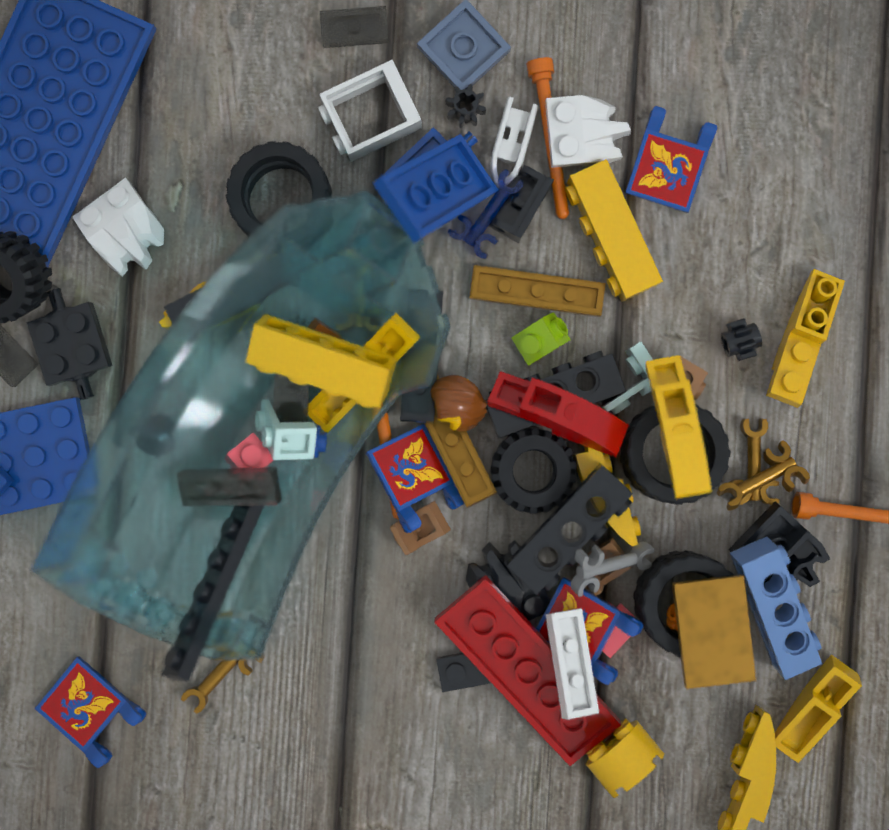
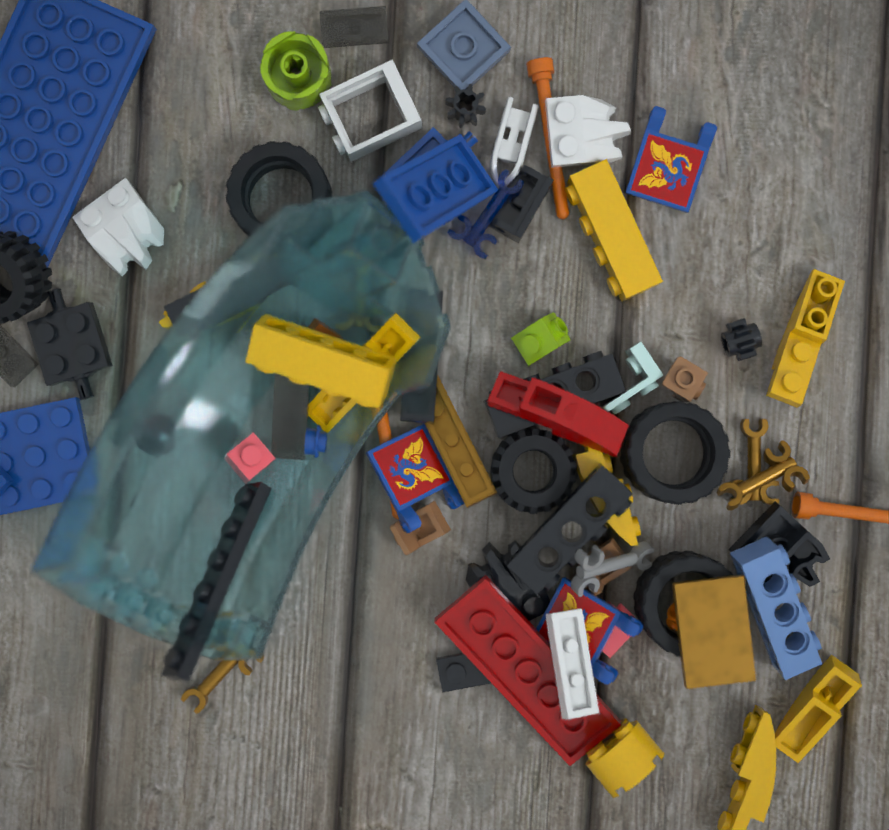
flag [35,656,146,768] -> none
clear smoke plate [176,467,282,506] -> none
light aqua bracket [255,399,317,460] -> none
dark orange hair [430,375,487,432] -> none
pearl gold tile [469,265,606,317] -> none
yellow slope [645,355,711,499] -> none
none -> lime brick [260,31,332,111]

